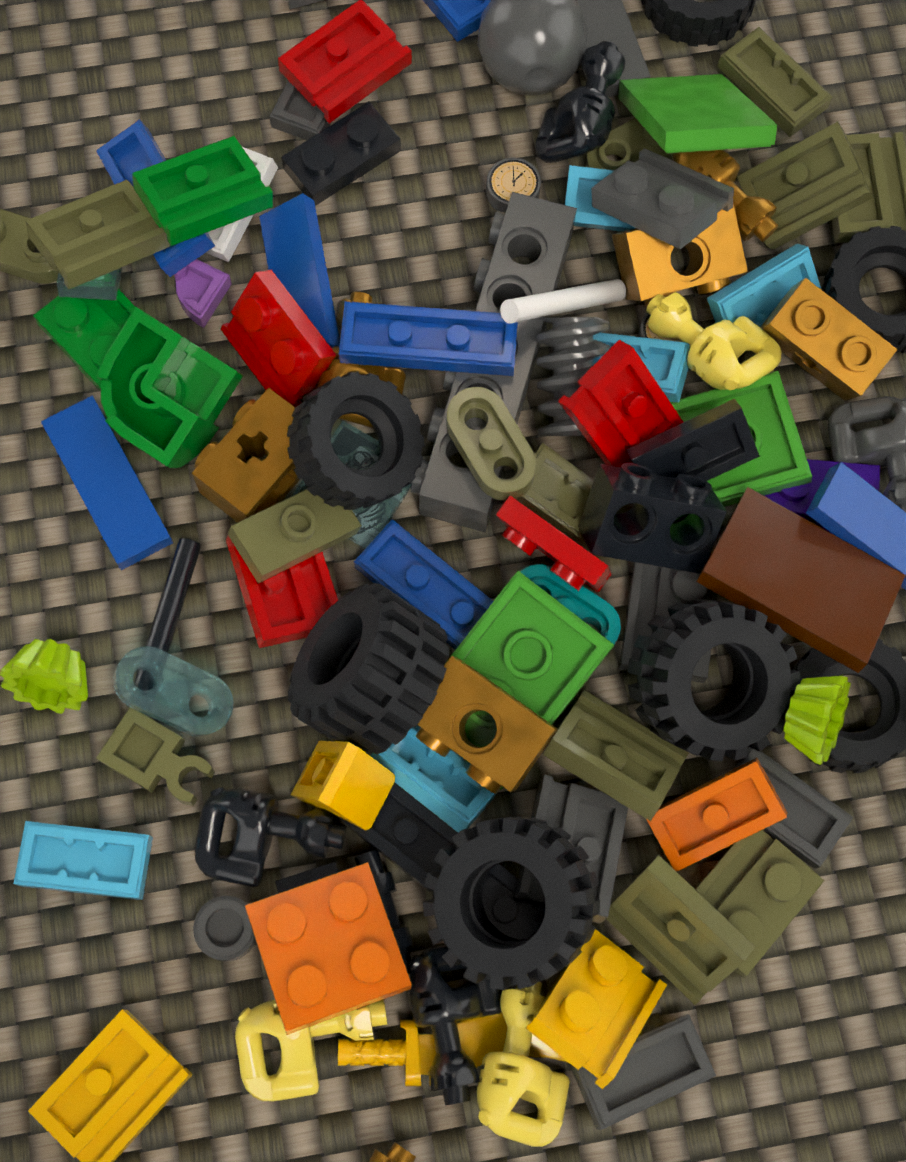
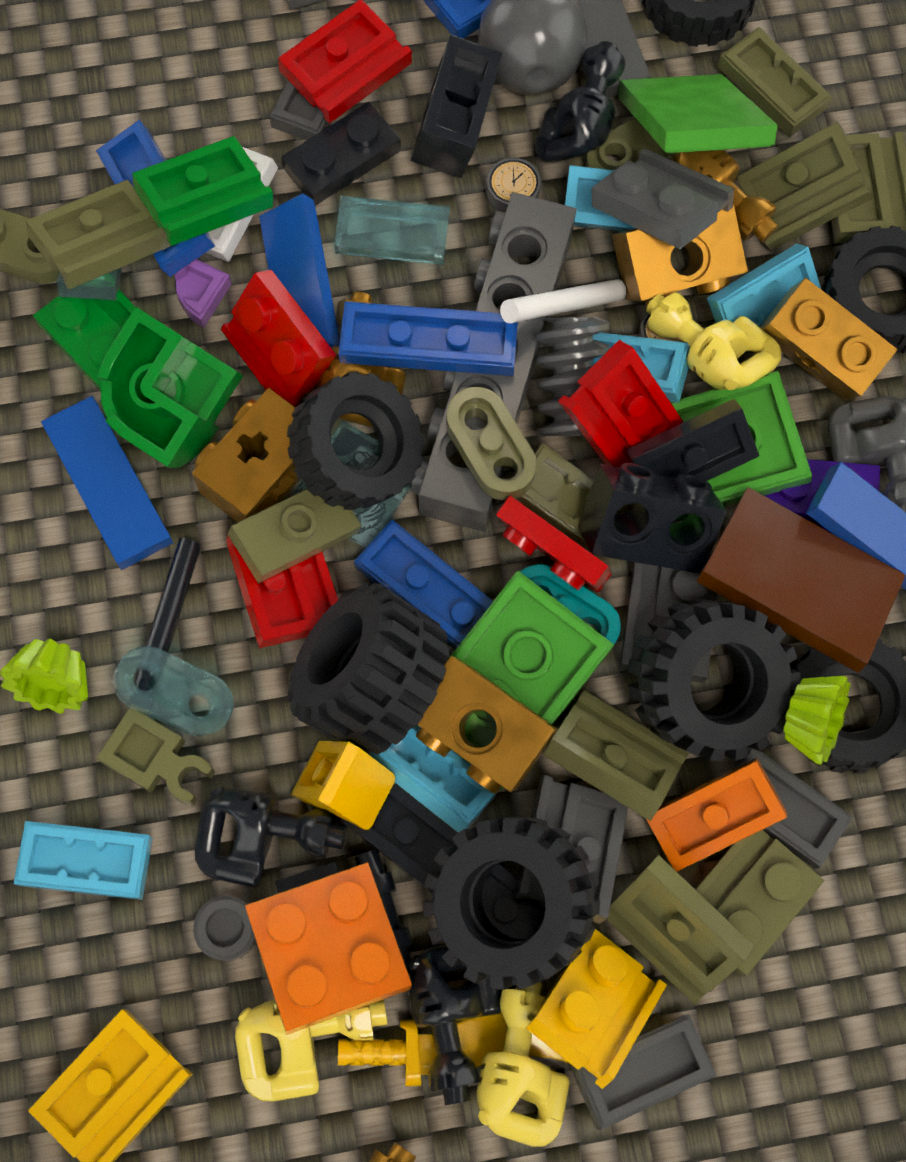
none -> clear light blue tile [334,196,450,265]
none -> black brick [410,34,502,178]

